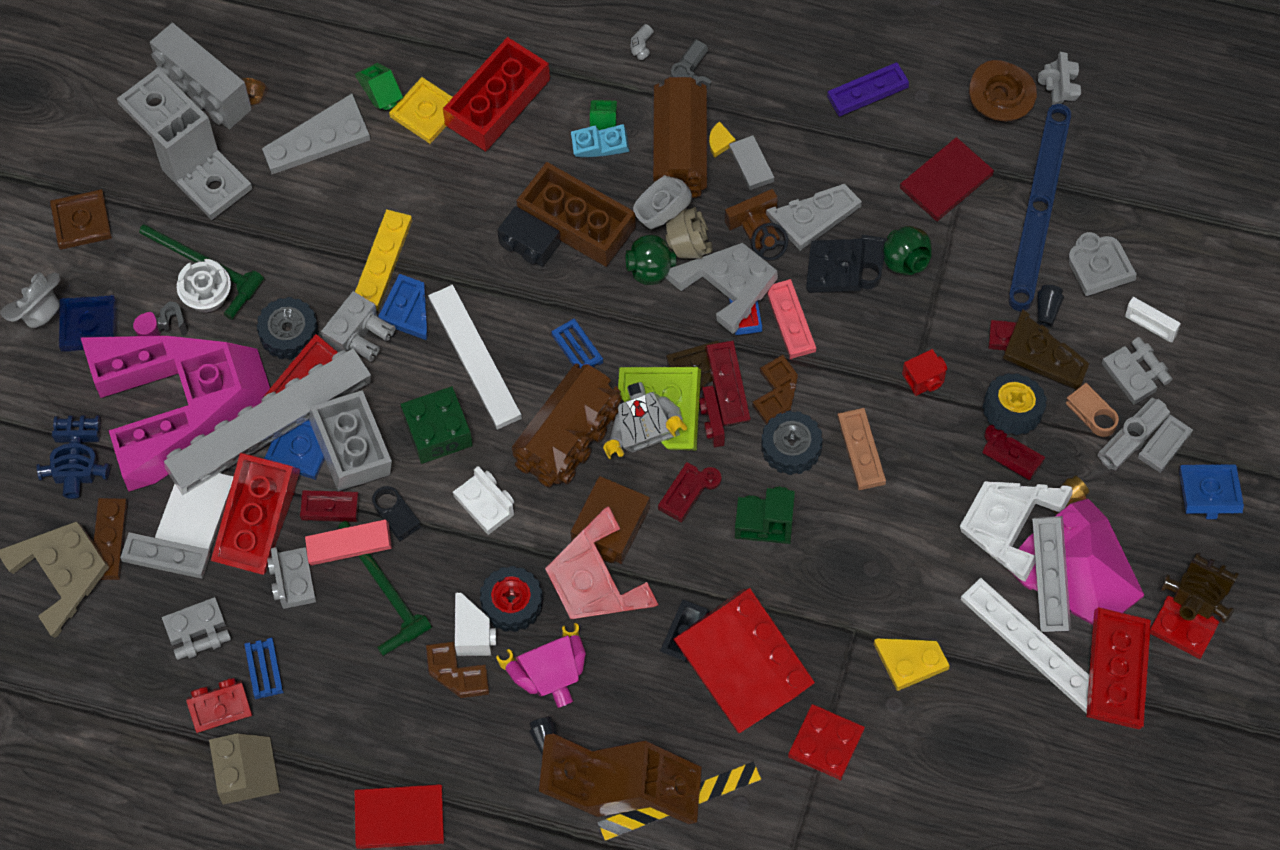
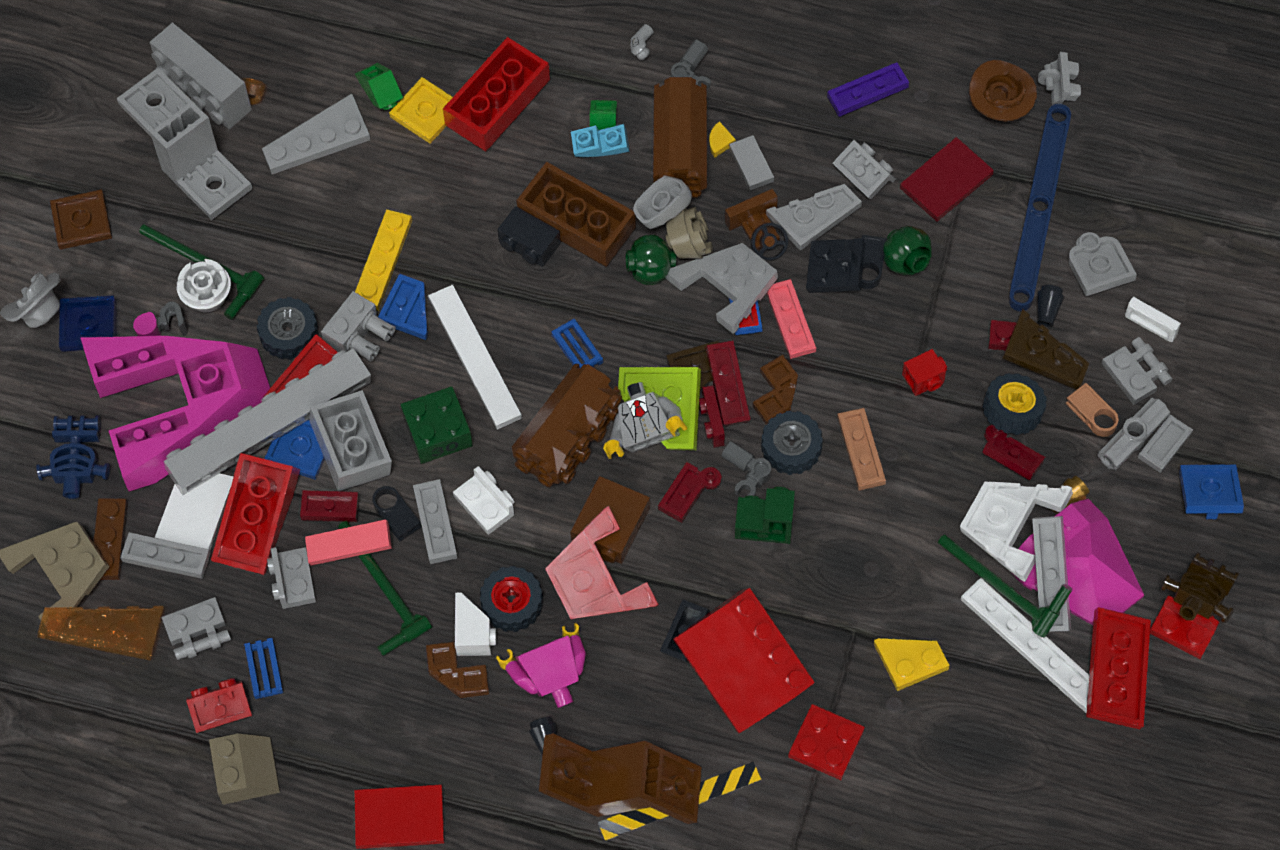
none -> clear orange wing [38,606,163,660]
none -> light grey plate [413,479,457,564]
none -> dark grey bar [722,441,771,496]
none -> light grey bracket [833,140,896,199]
none -> dark green bar [938,535,1073,638]

